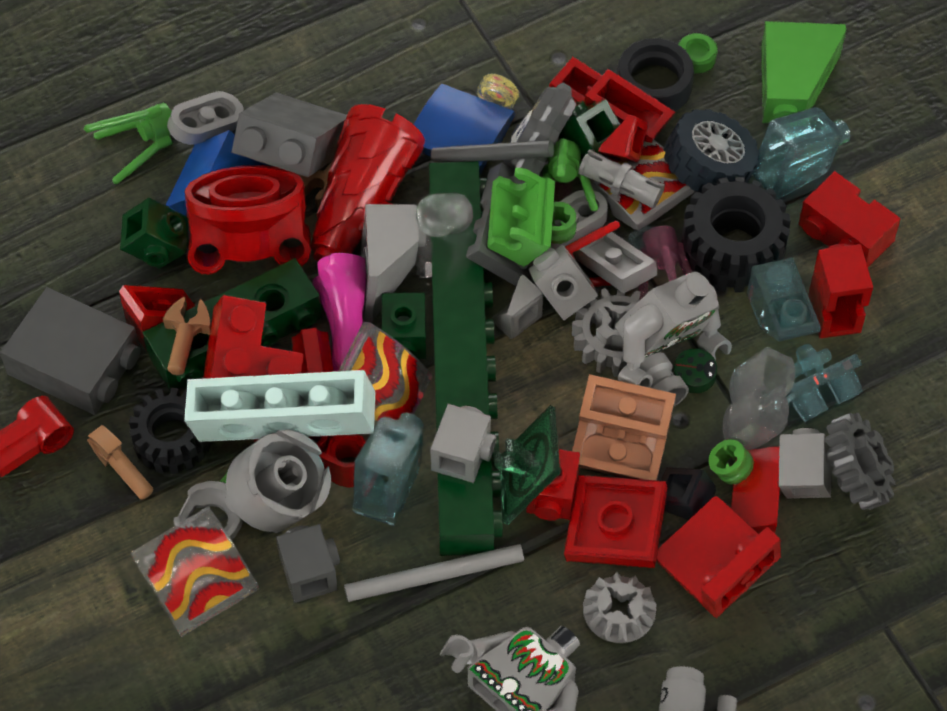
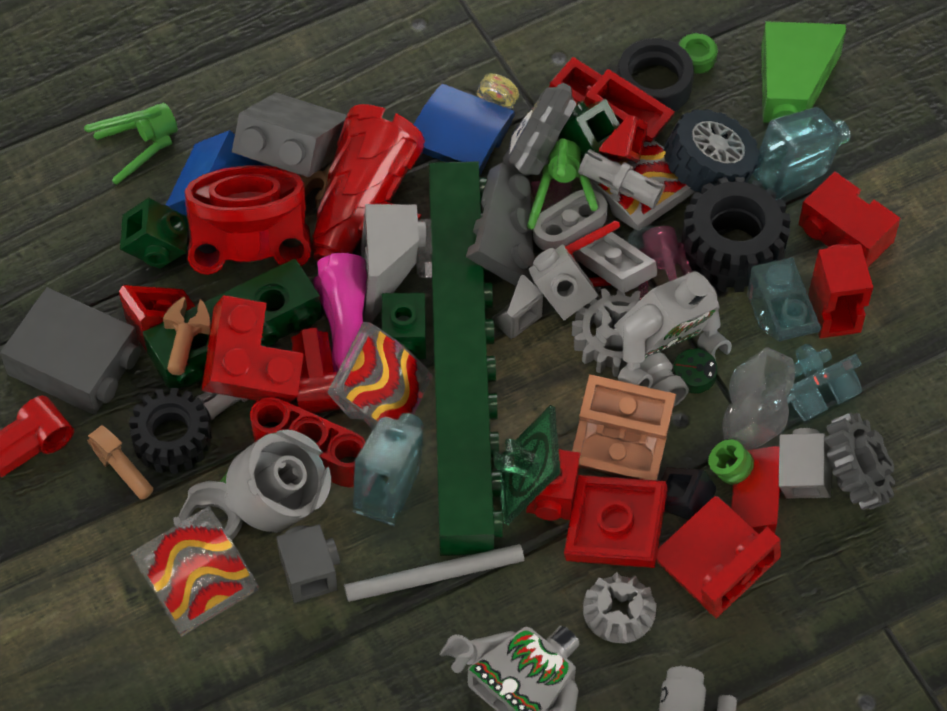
light grey plate [167,91,243,145] -> none
light aqua brick [184,370,376,442] -> none
clear brick [416,192,473,237] -> none
light grey brick [430,404,496,483] -> none
dark grey bar [431,140,554,163] -> none
bright green hinge [487,168,555,267] -> none
bright green bush [551,202,576,244] -> none

